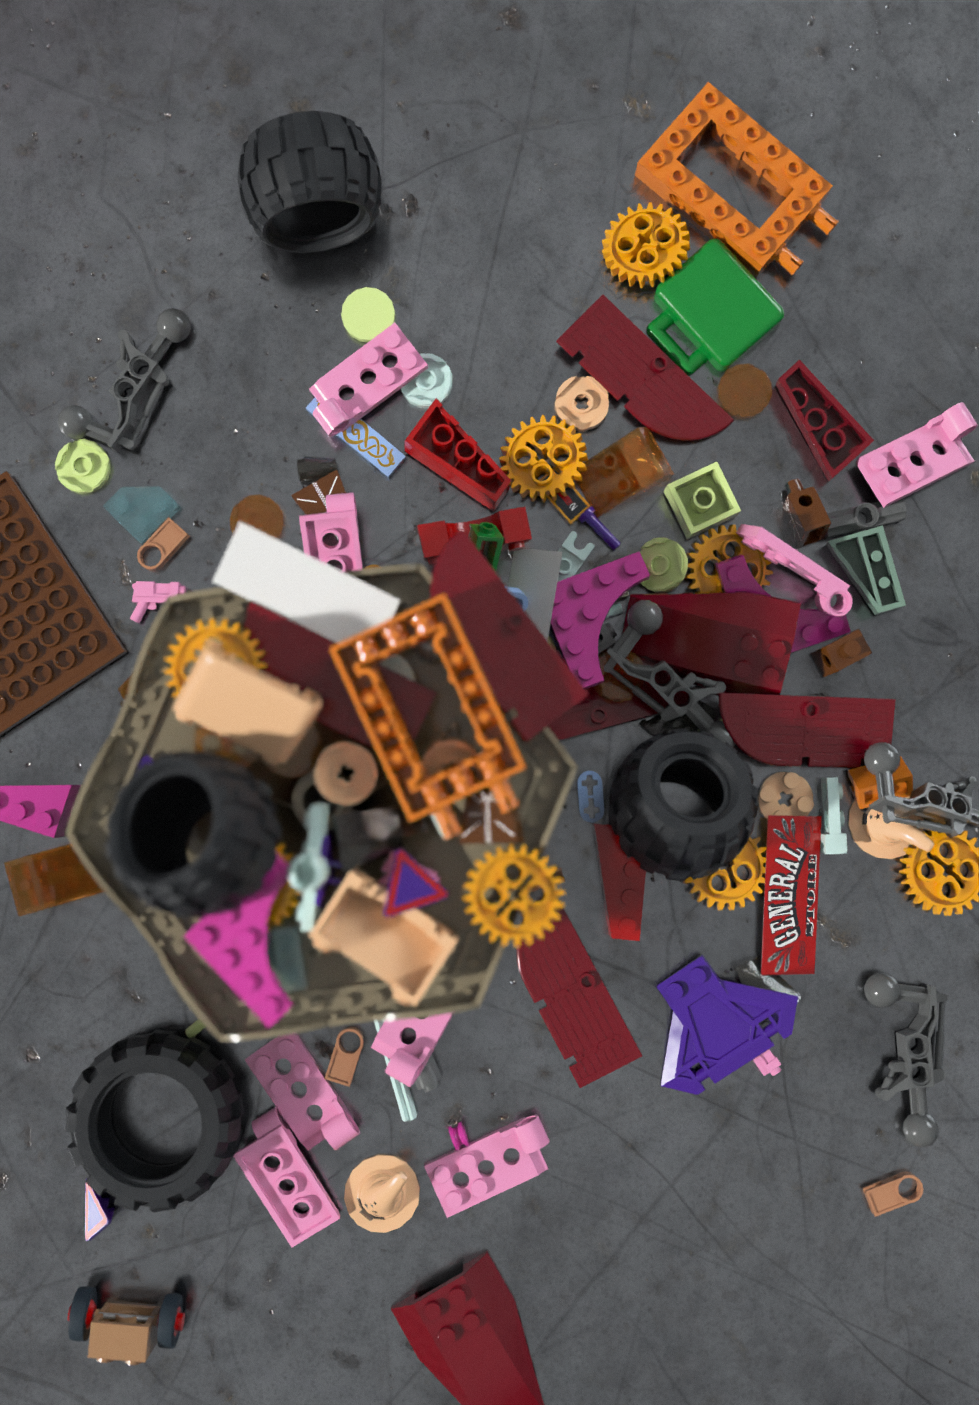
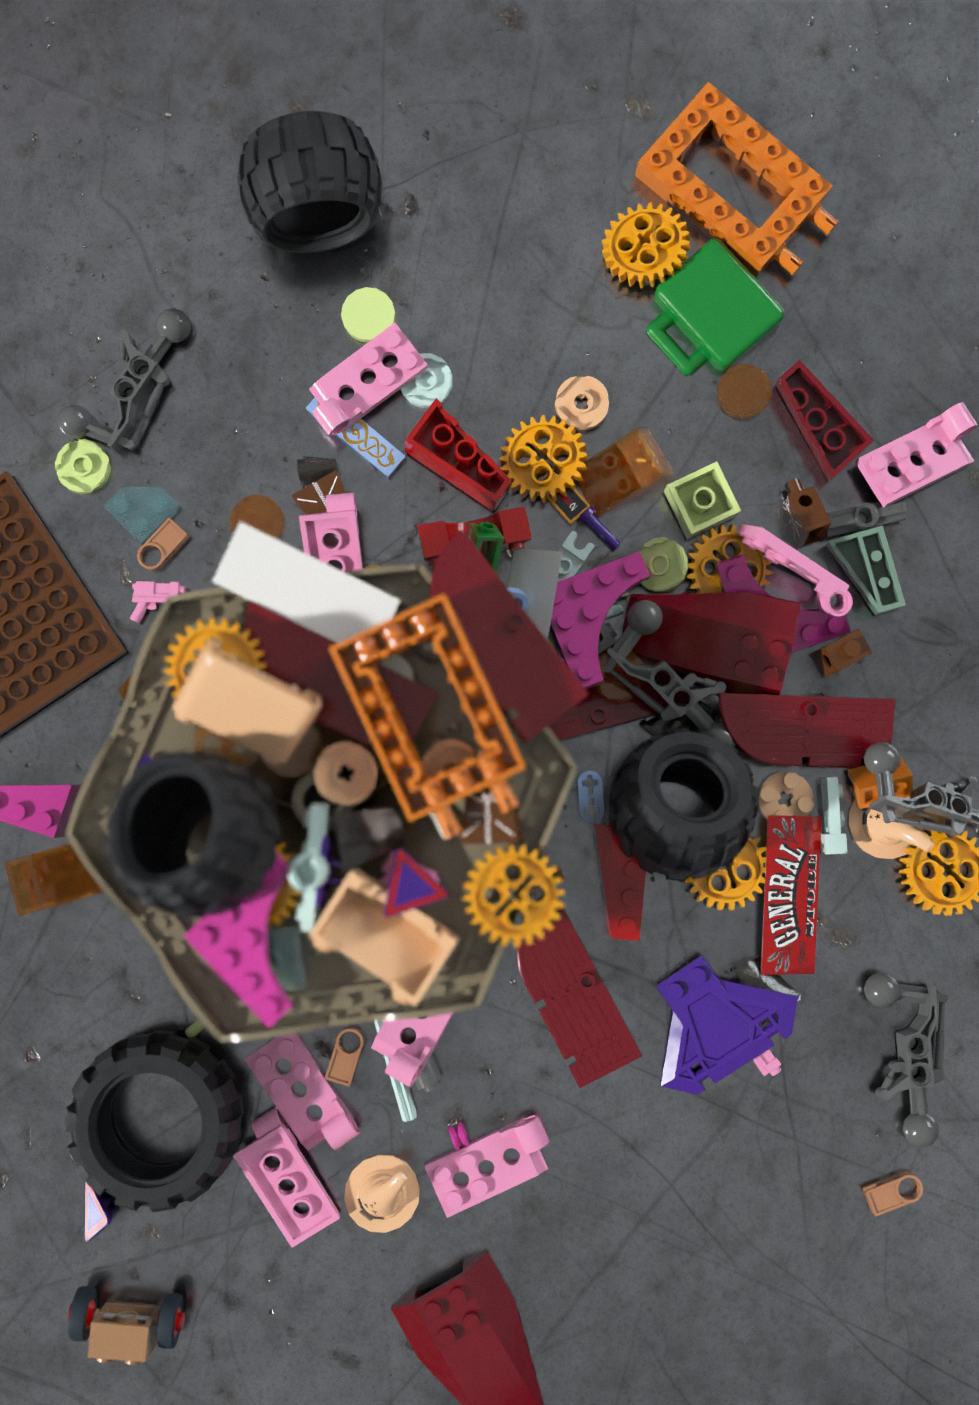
dark red door [556,294,734,440] -> none

